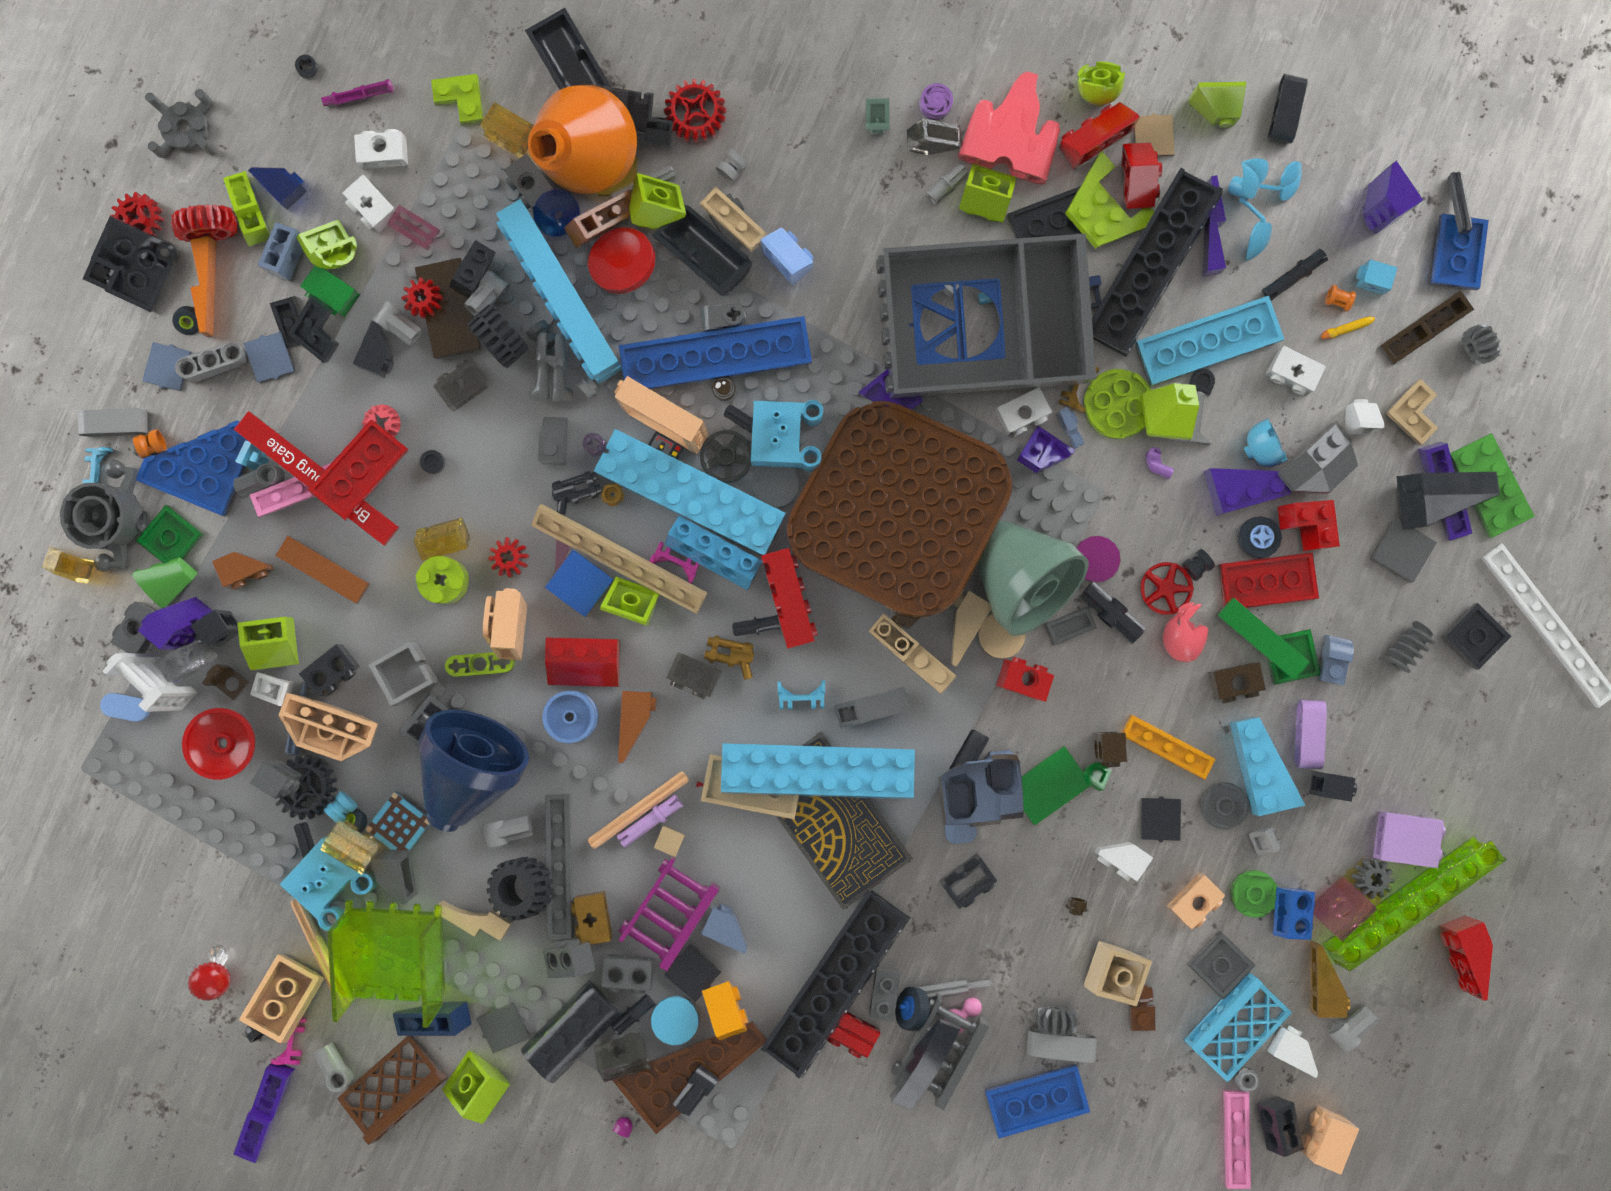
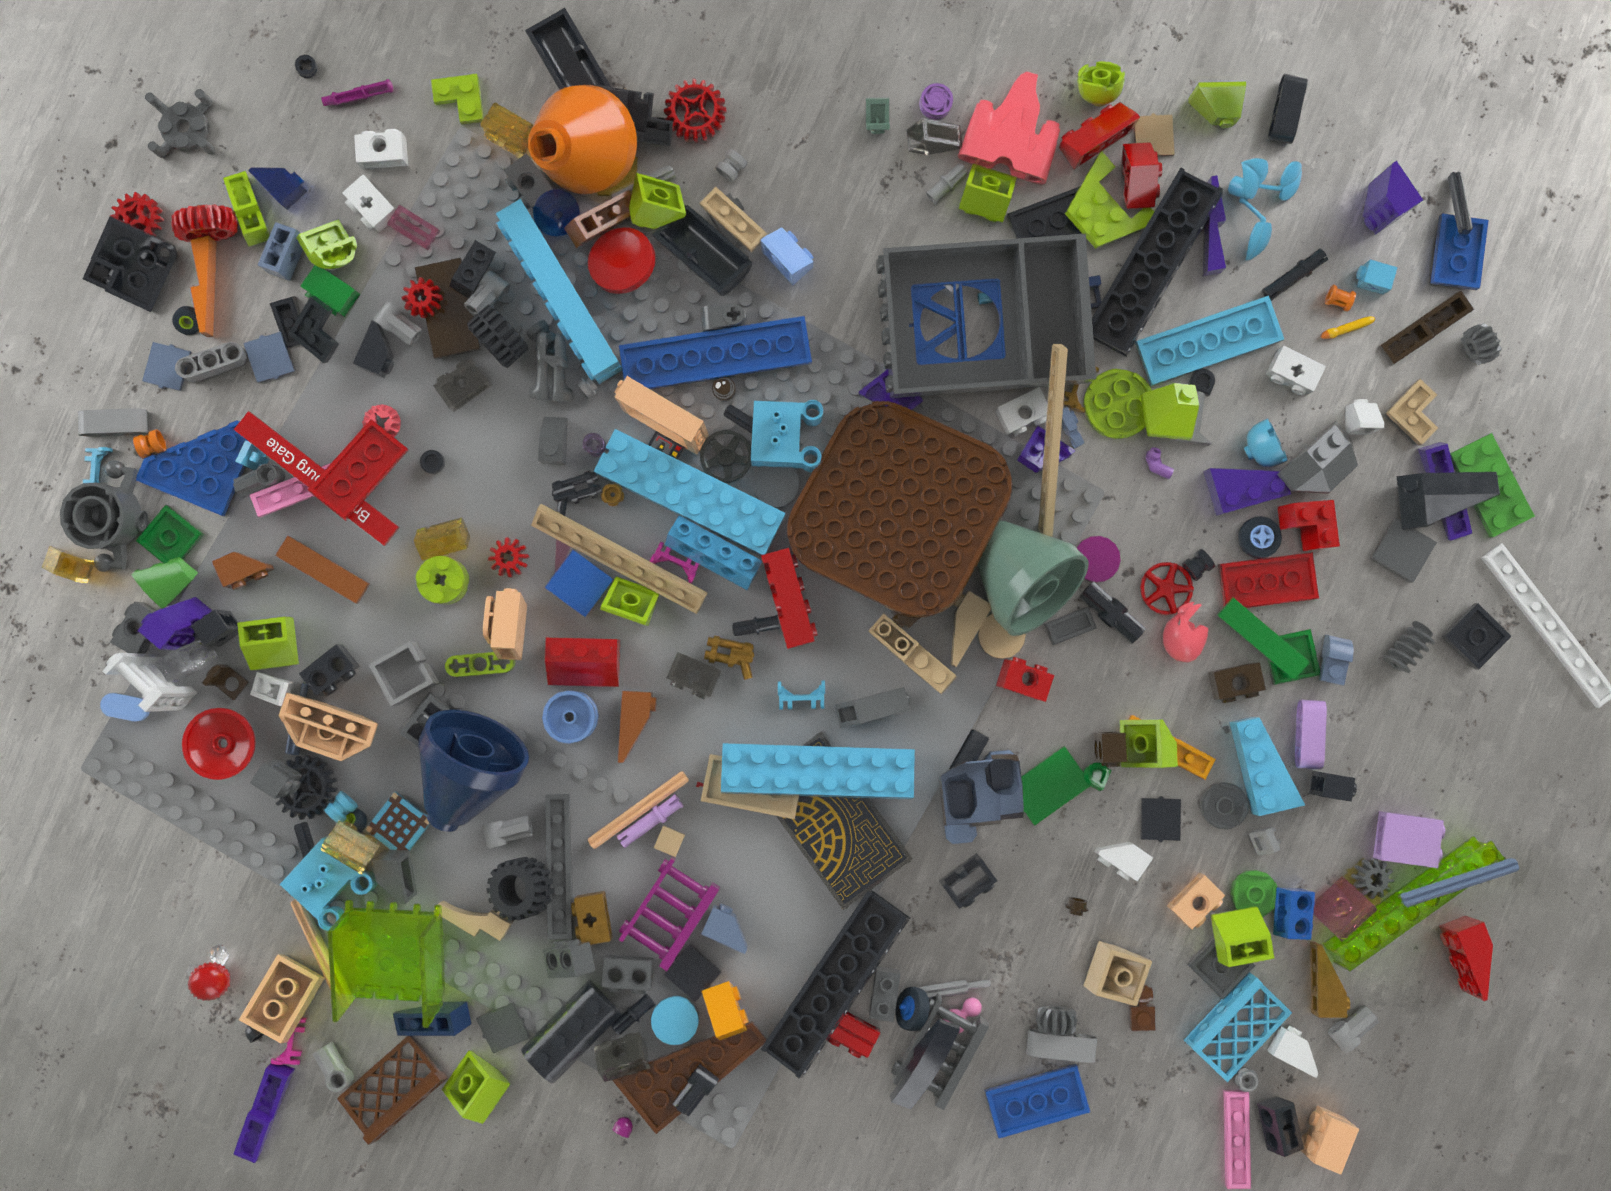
none -> tan tile [1038,344,1068,537]
none -> lime slope [1120,719,1178,768]
none -> lime slope [1211,906,1275,967]
none -> sand blue axle [1401,858,1519,907]

